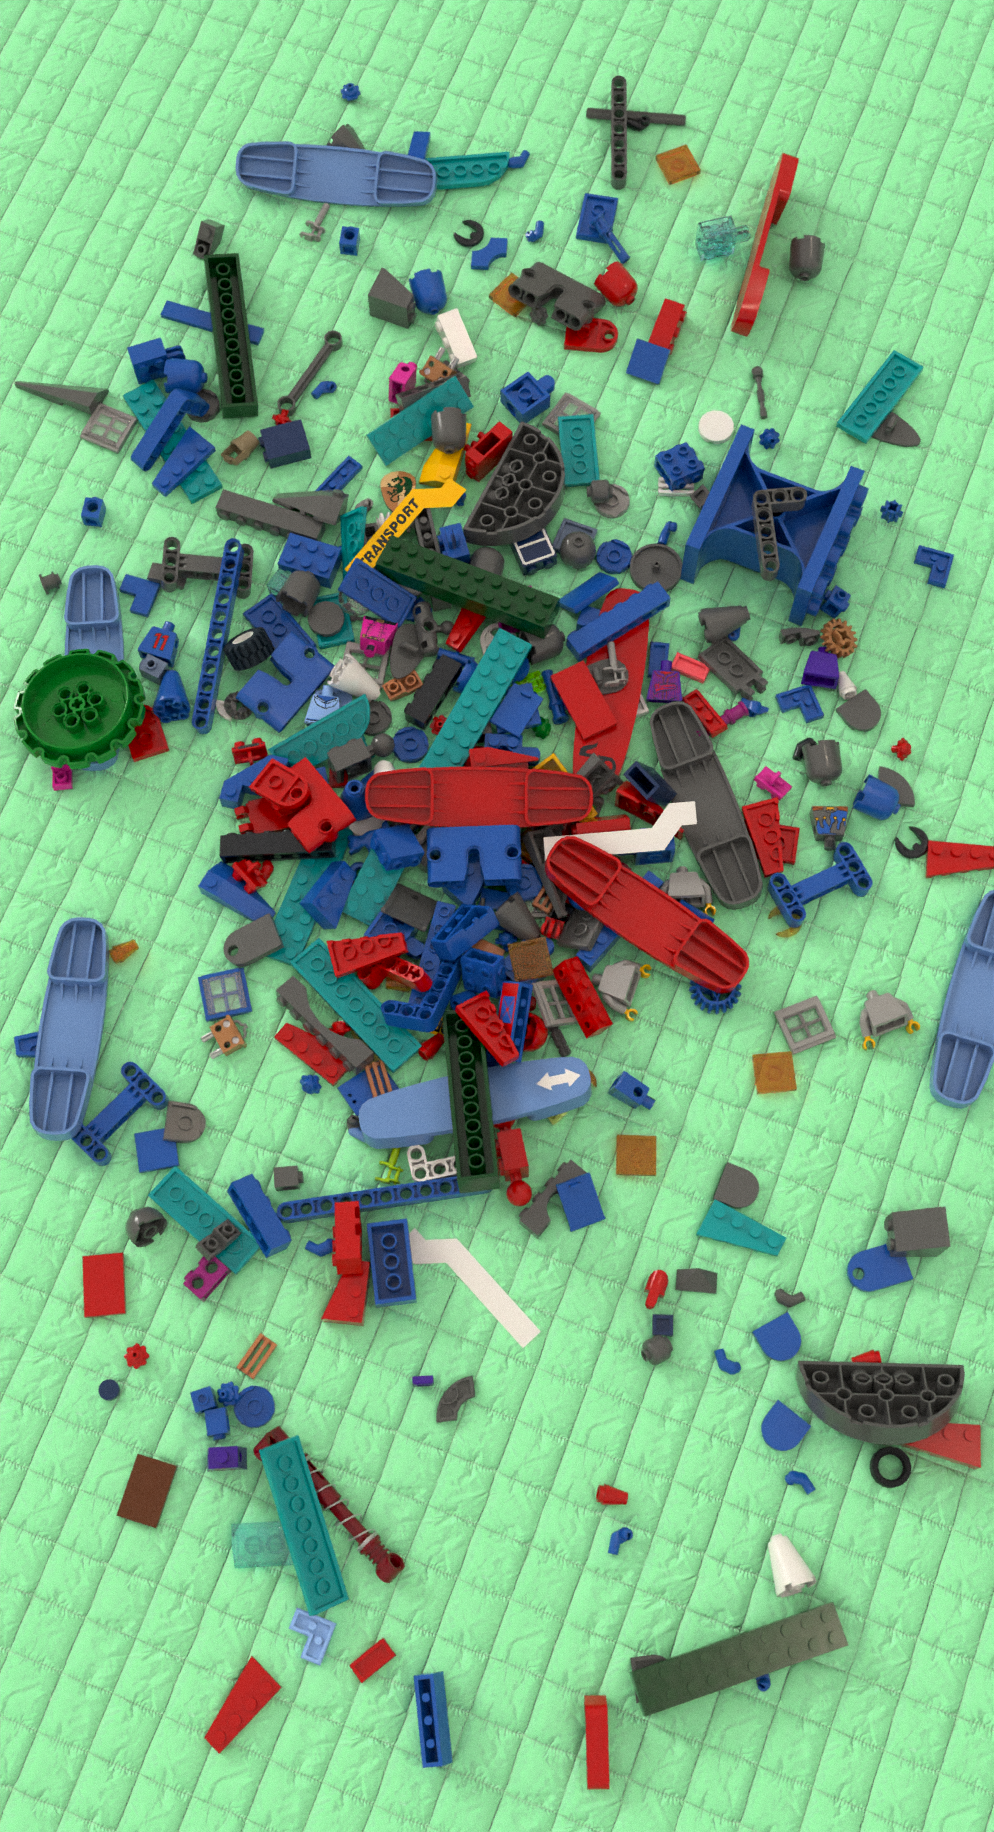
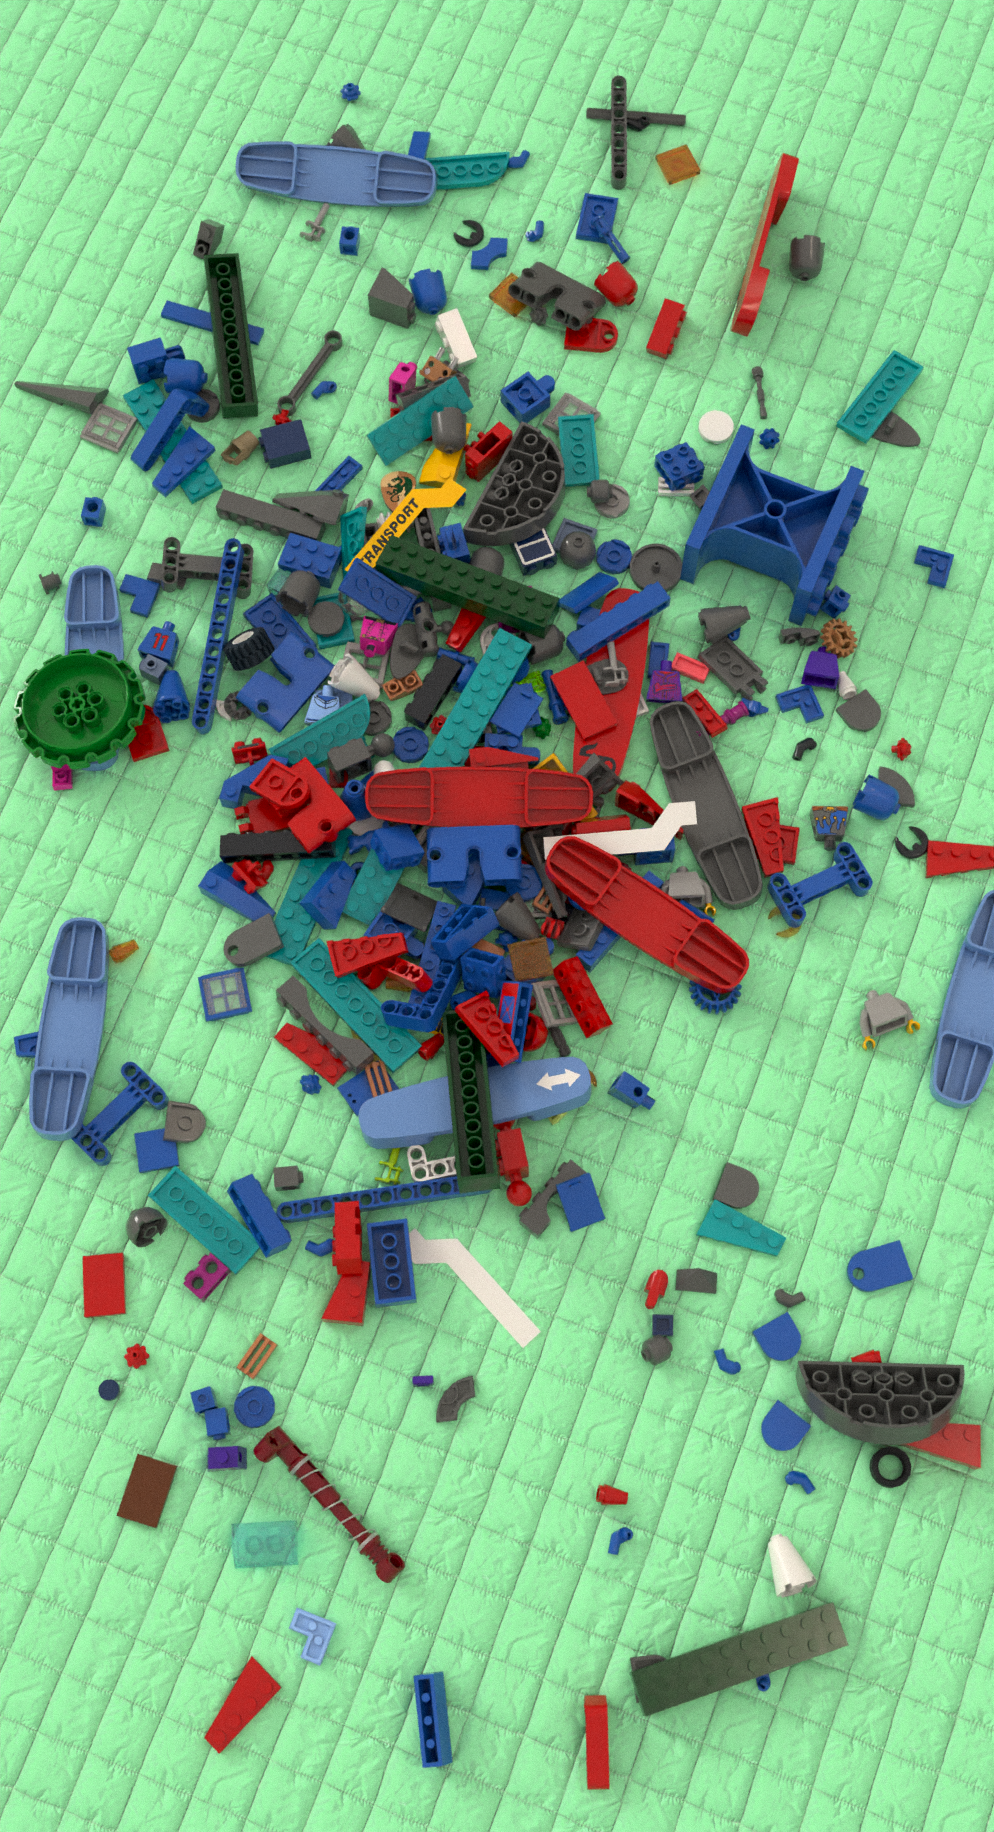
dark grey slope [195,1219,241,1261] -> none
medium nougat piece [201,1015,248,1059] -> none
blue plant [217,1382,240,1407] -> none
teal plate [259,1435,349,1616] -> none
red plant [328,1021,351,1036] -> none
arm [346,1115,365,1143] -> none
red tile [349,1638,396,1683] -> none
light grey torso [592,960,651,1022] -> none
clear orange tile [616,1135,656,1176] -> none
dark blue brick [623,761,677,807] -> none
blue tile [626,338,671,384] -> none
blue arm [657,521,677,545] -> none
clear light blue brick [695,215,751,261] -> none
dark grey beam [751,487,807,581] -> none
clear orange tile [752,1051,797,1094] -> none
dark pink hips [754,766,792,800] -> none
light grey piece [774,996,836,1055] -> none
dark grey cylinder [802,740,842,786] -> none
blue gear [880,500,903,523] -> none
dark grey slope [884,1207,951,1257] -> none

